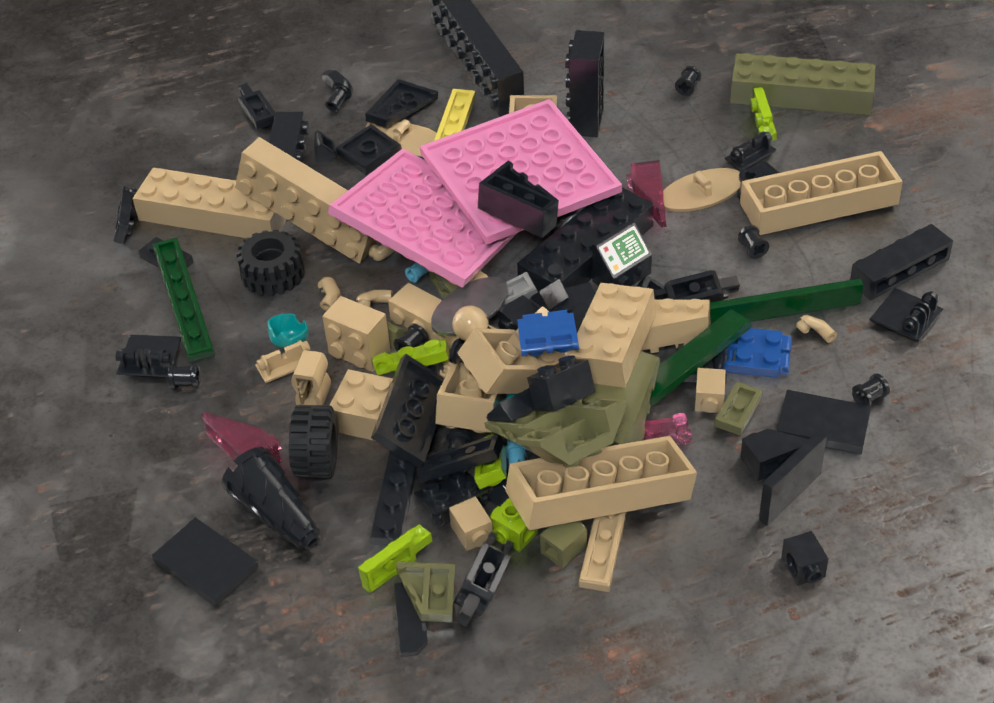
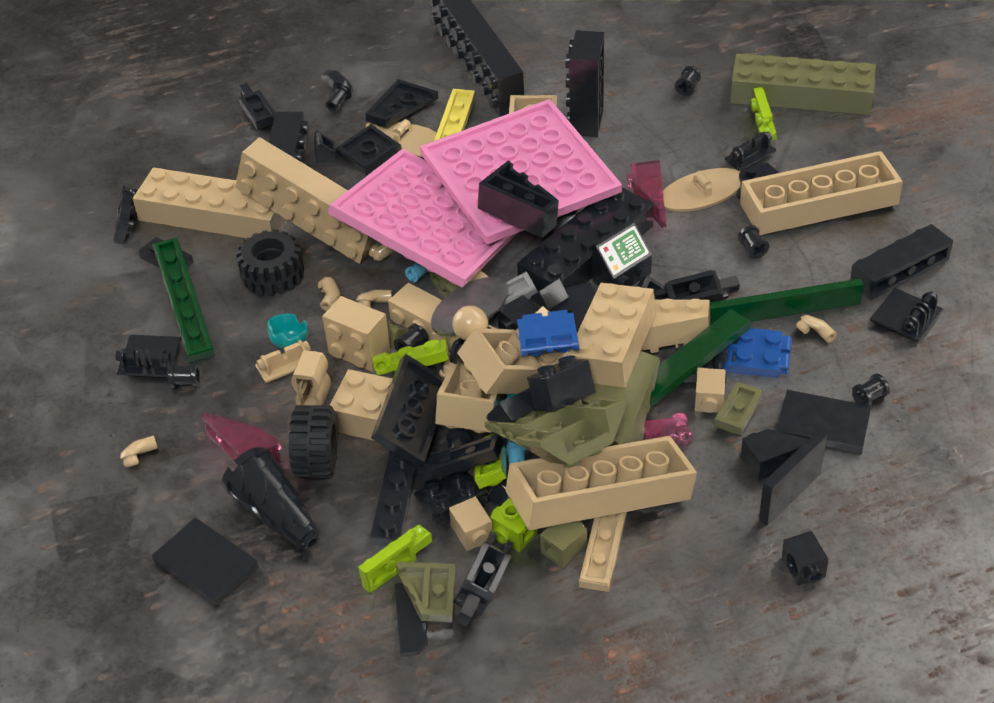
none -> tan arm [120,435,158,468]

